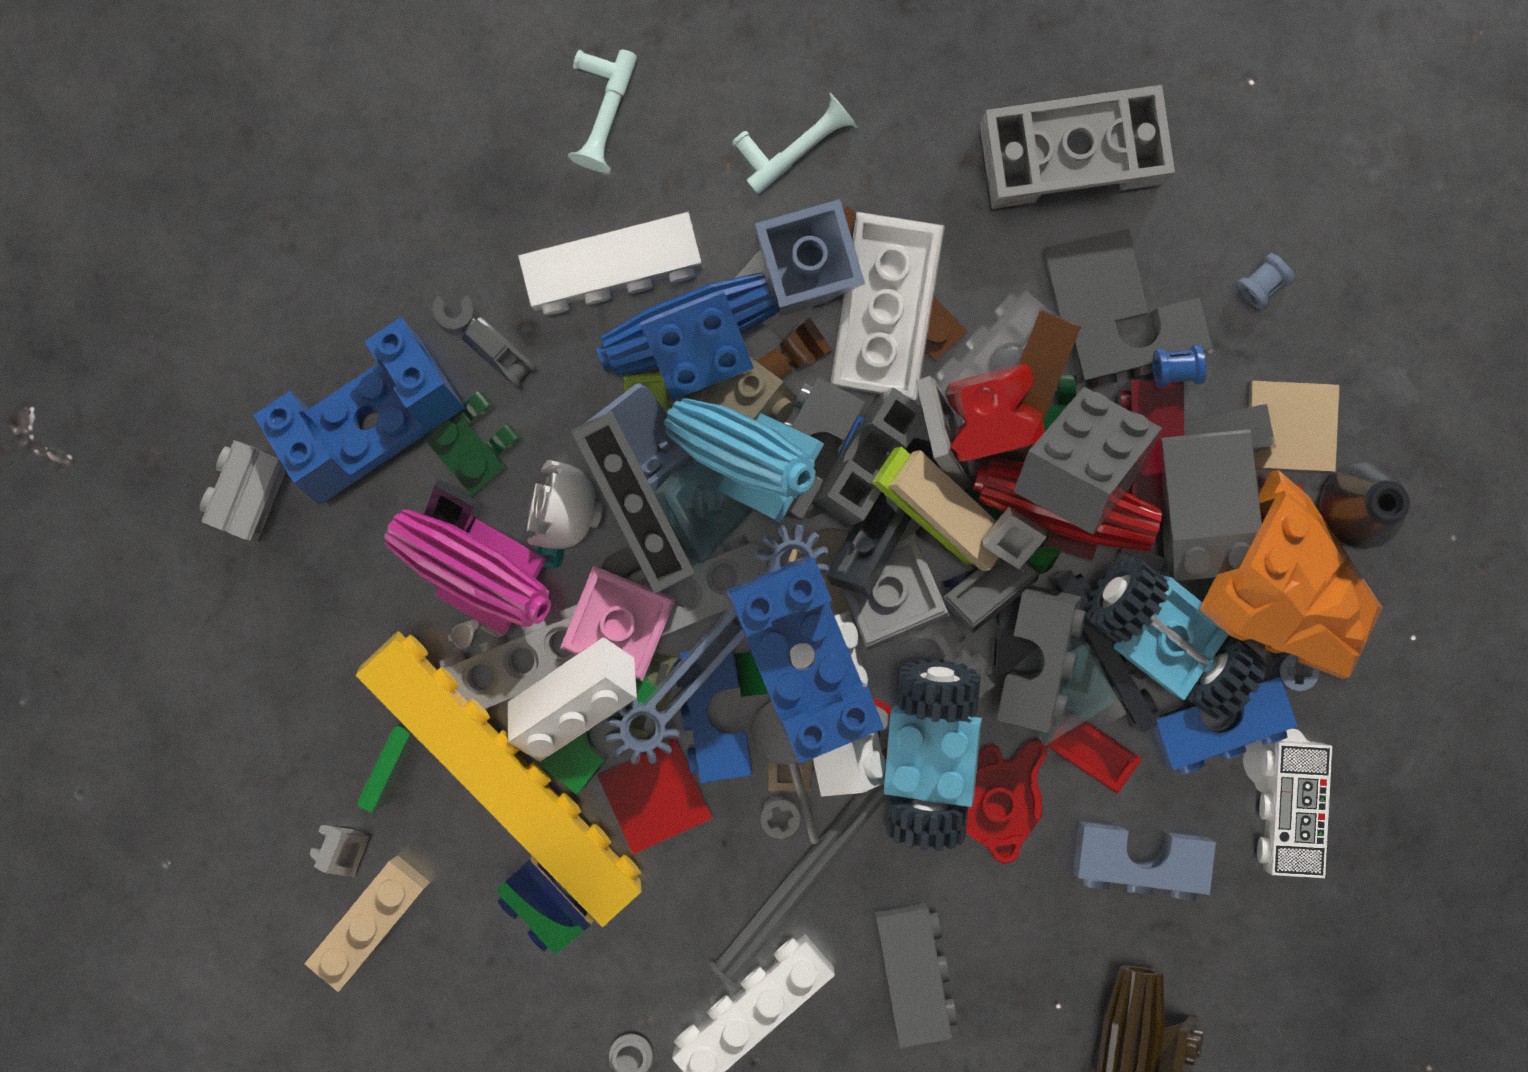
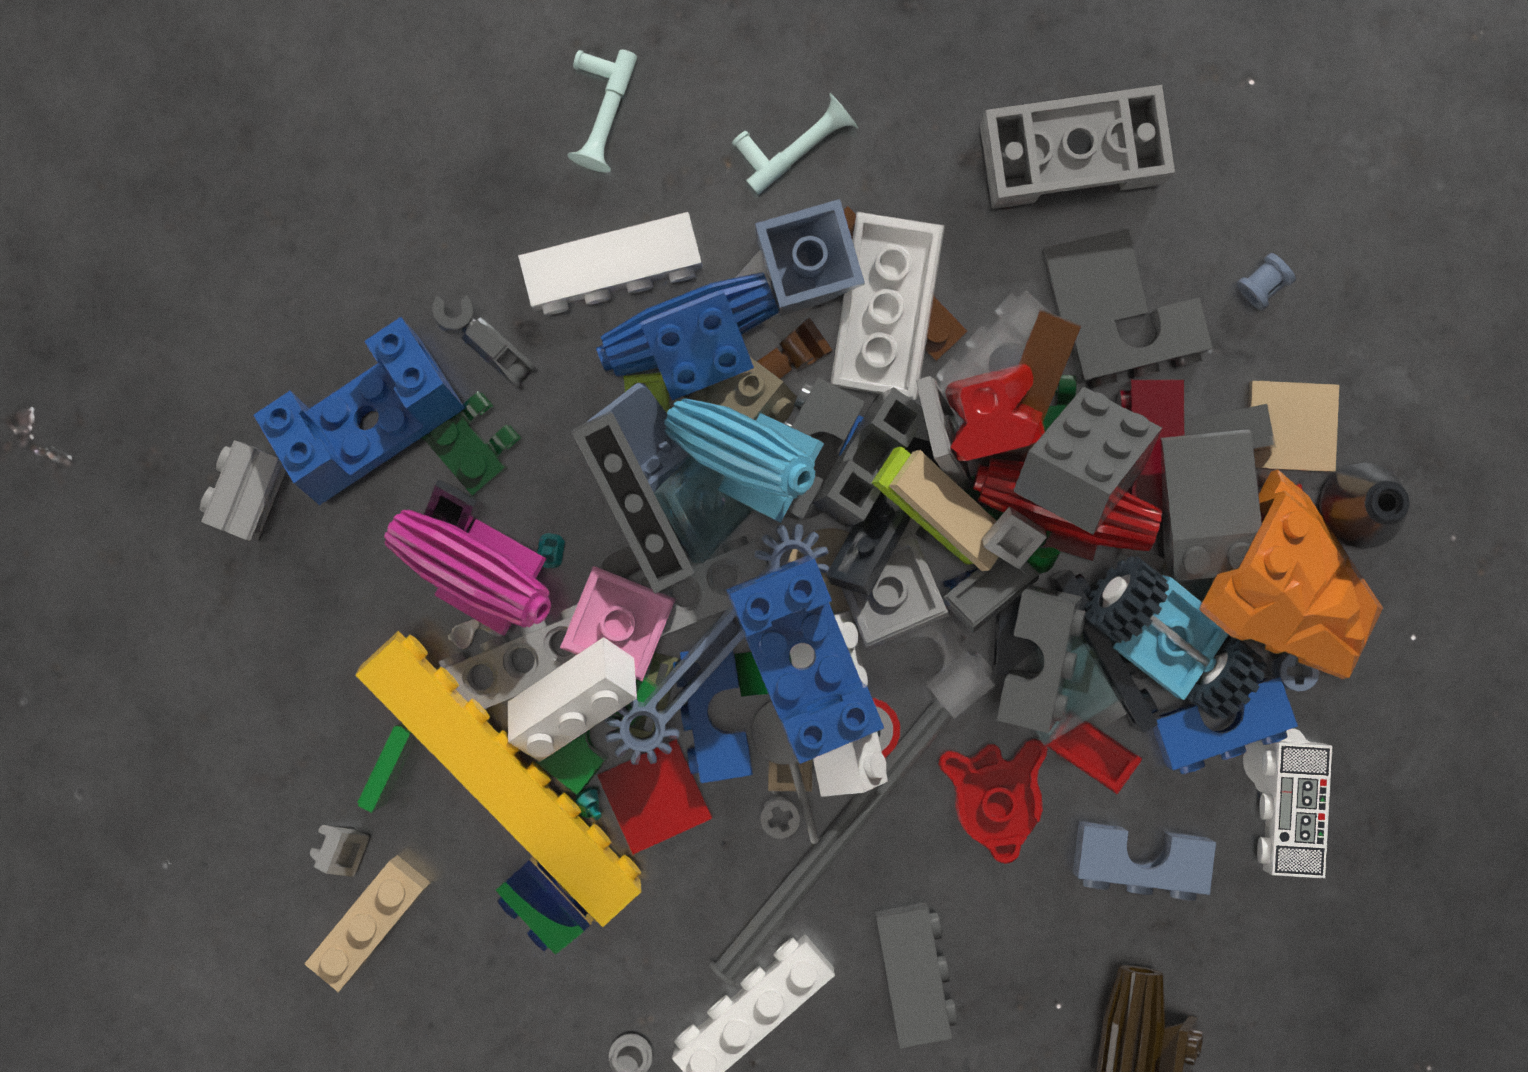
white cylinder [527,460,602,549] -> none
plate [884,659,982,851] -> none
blue bush [1152,345,1206,388] -> none
none -> teal rock [575,788,602,820]

